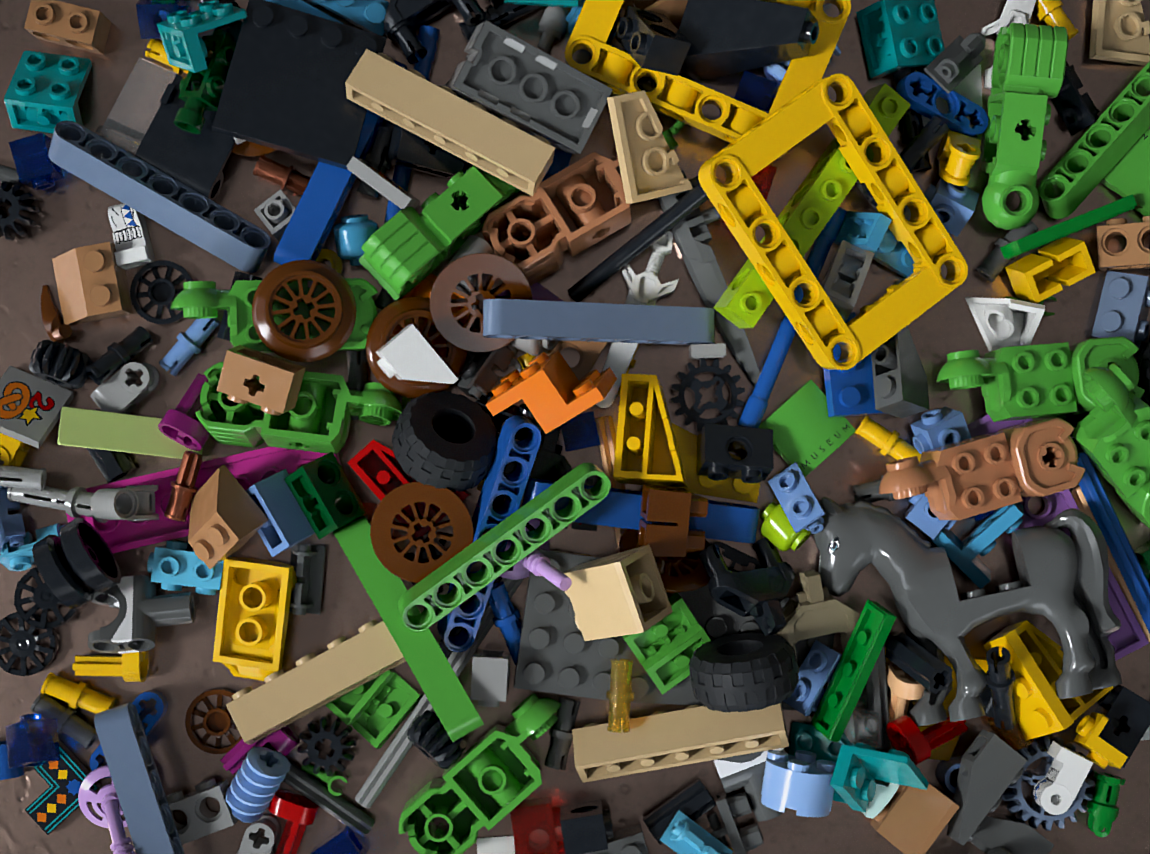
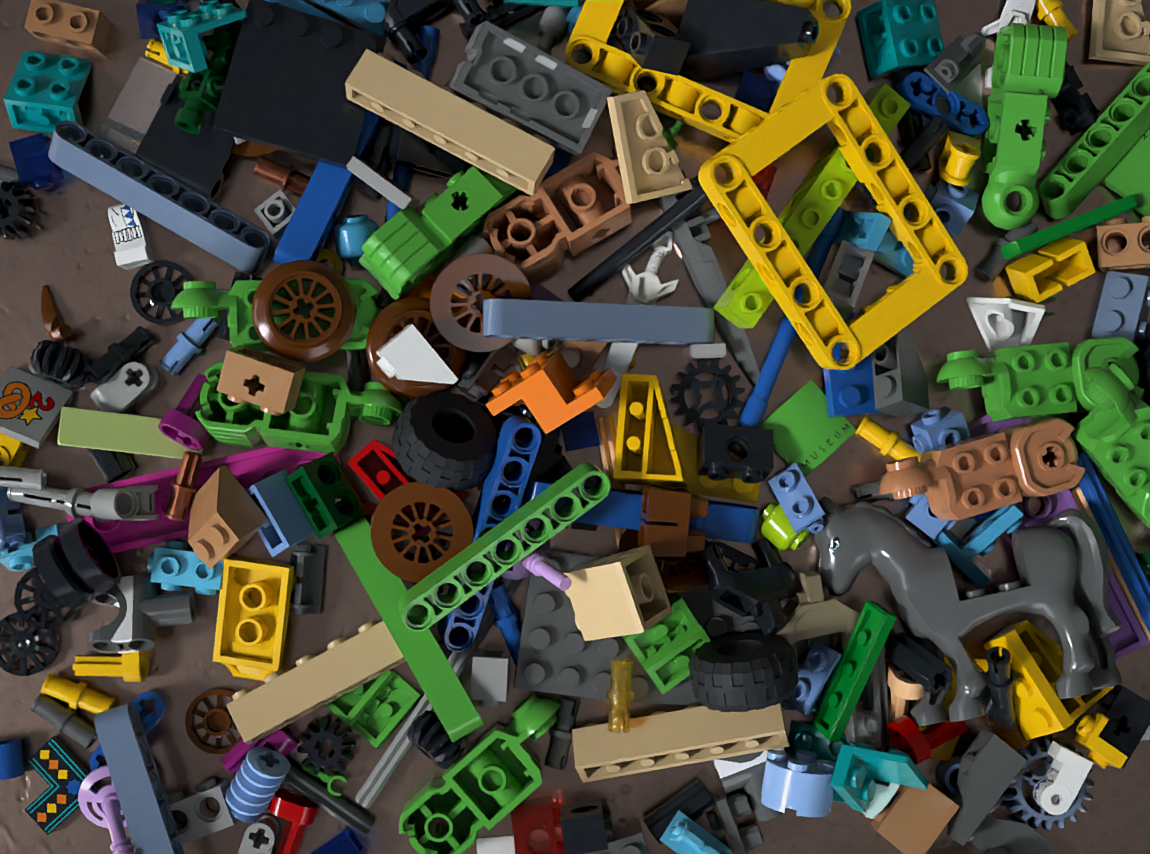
clear blue brick [5,713,60,768] -> none
medium nougat slope [52,242,133,326] -> none
green piece [1086,771,1126,837] -> none

